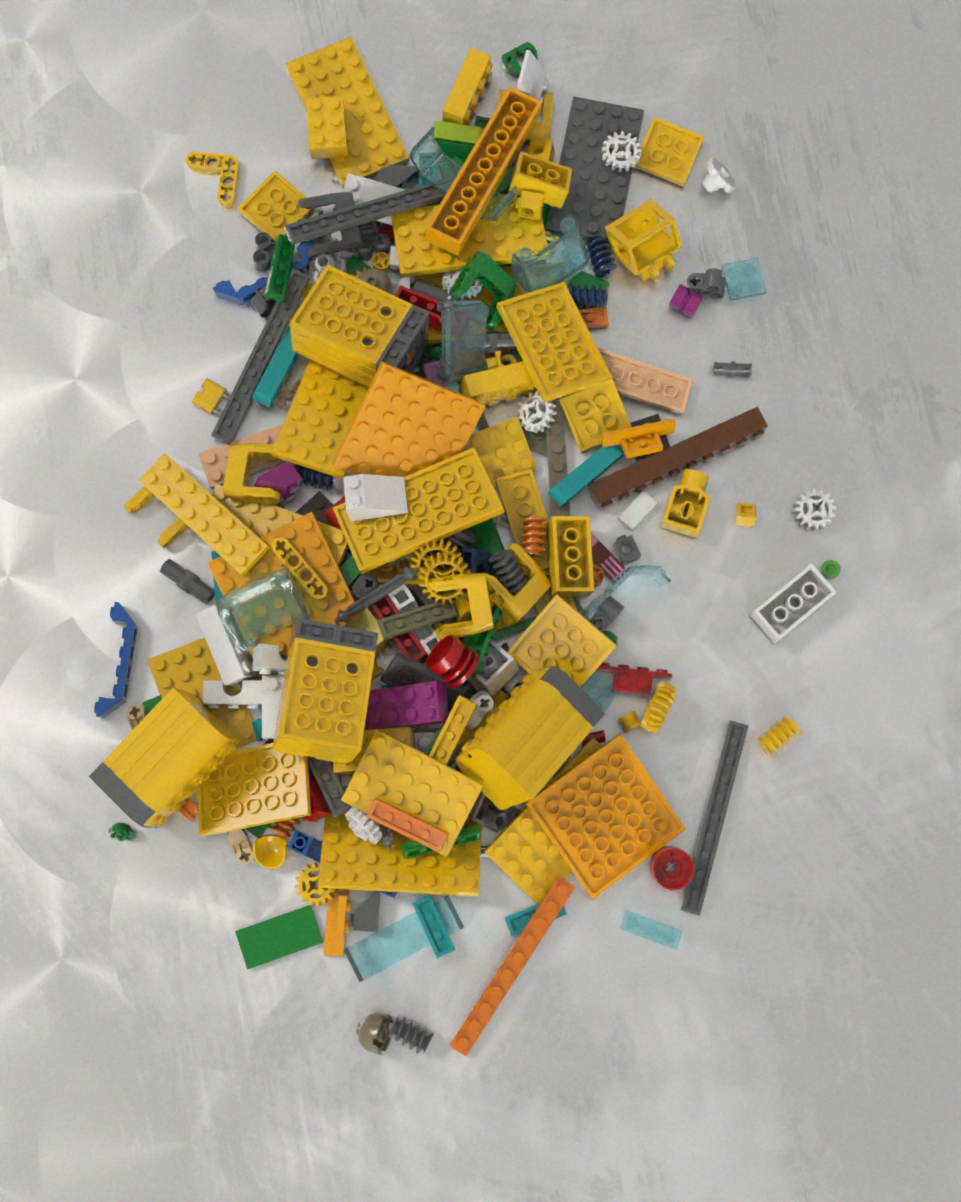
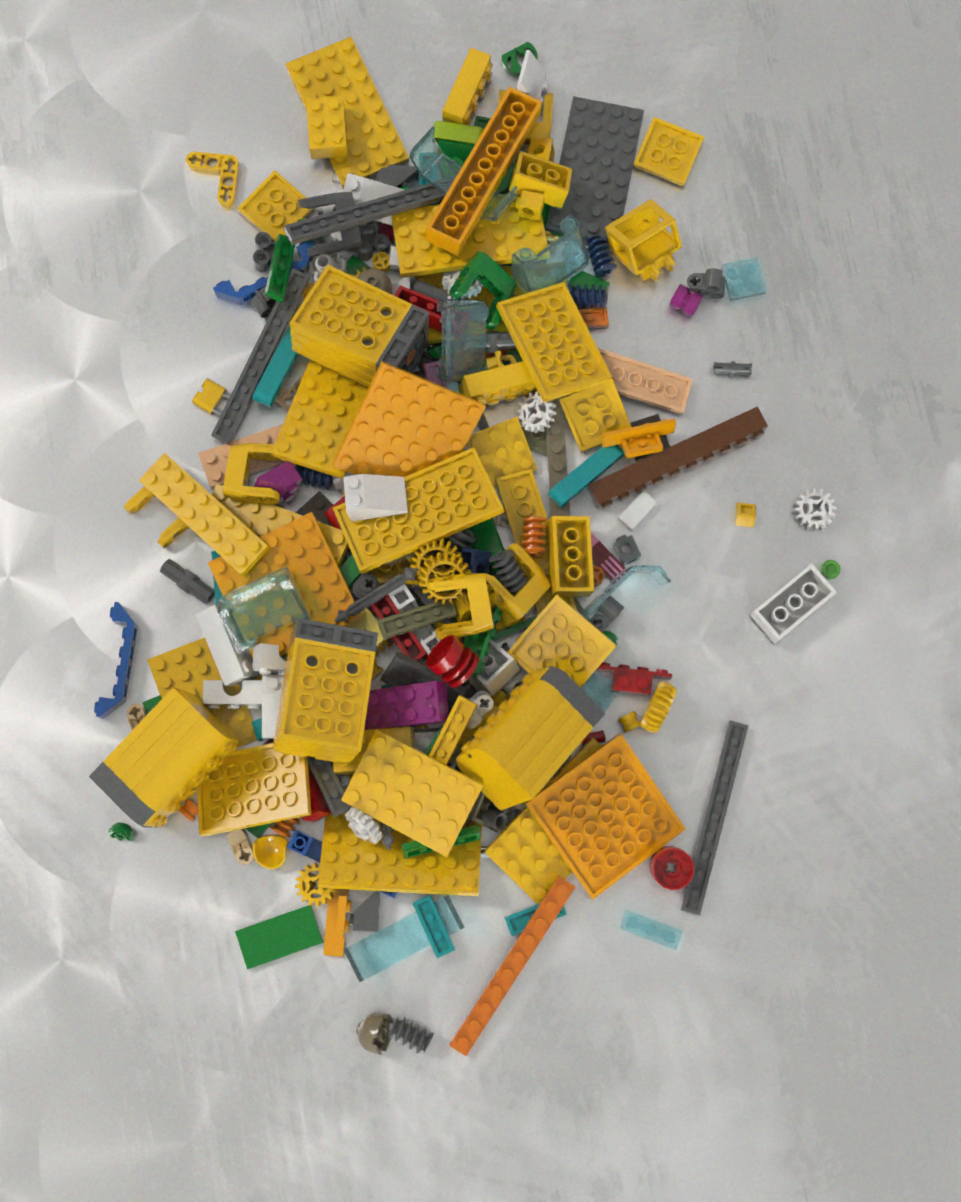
yellow beam [272,537,329,600] -> none
orange plate [367,798,449,852] -> none
white gear [601,131,642,172] -> none
yellow brick [660,469,710,538] -> none
white plant [702,158,736,193] -> none
yellow piece [758,716,802,758] -> none

